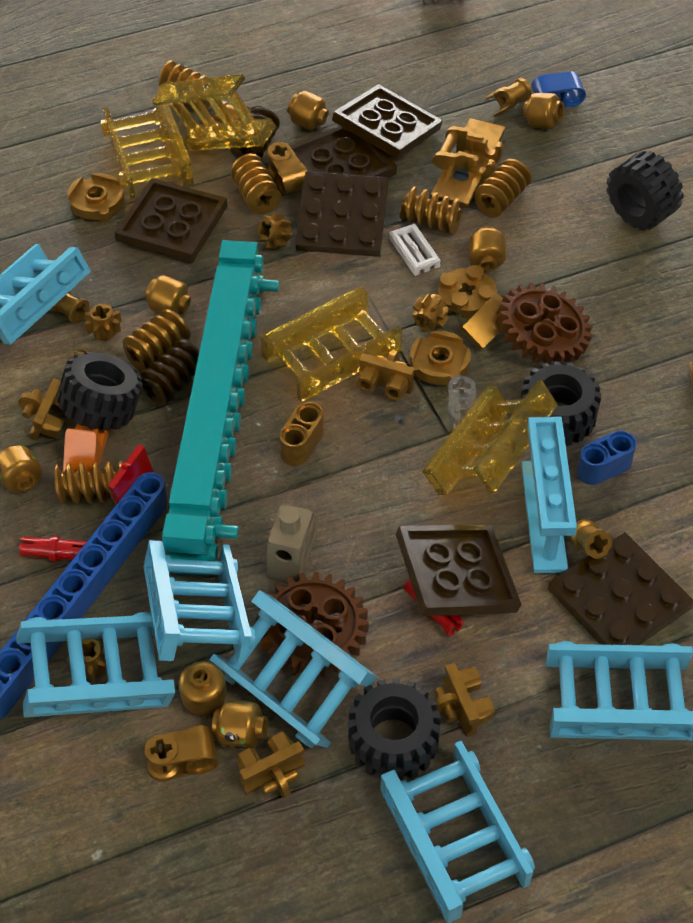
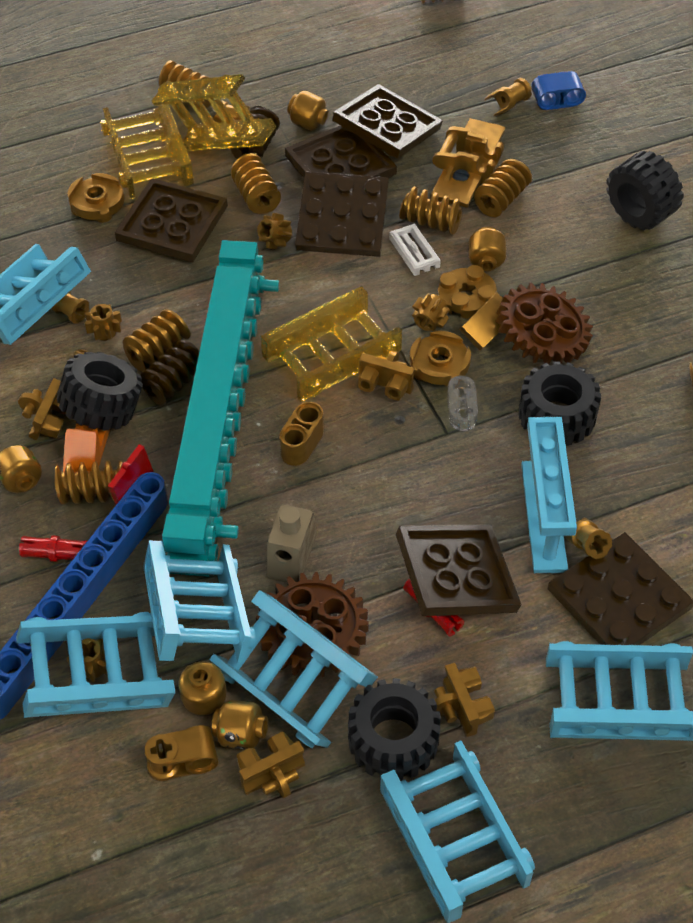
pearl gold head [145,275,191,315] -> none
pearl gold piece [267,142,308,195] -> none
clear yellow fence [422,381,558,495] -> none
pearl gold head [523,93,565,129] -> none
blue beam [577,431,636,485] -> none

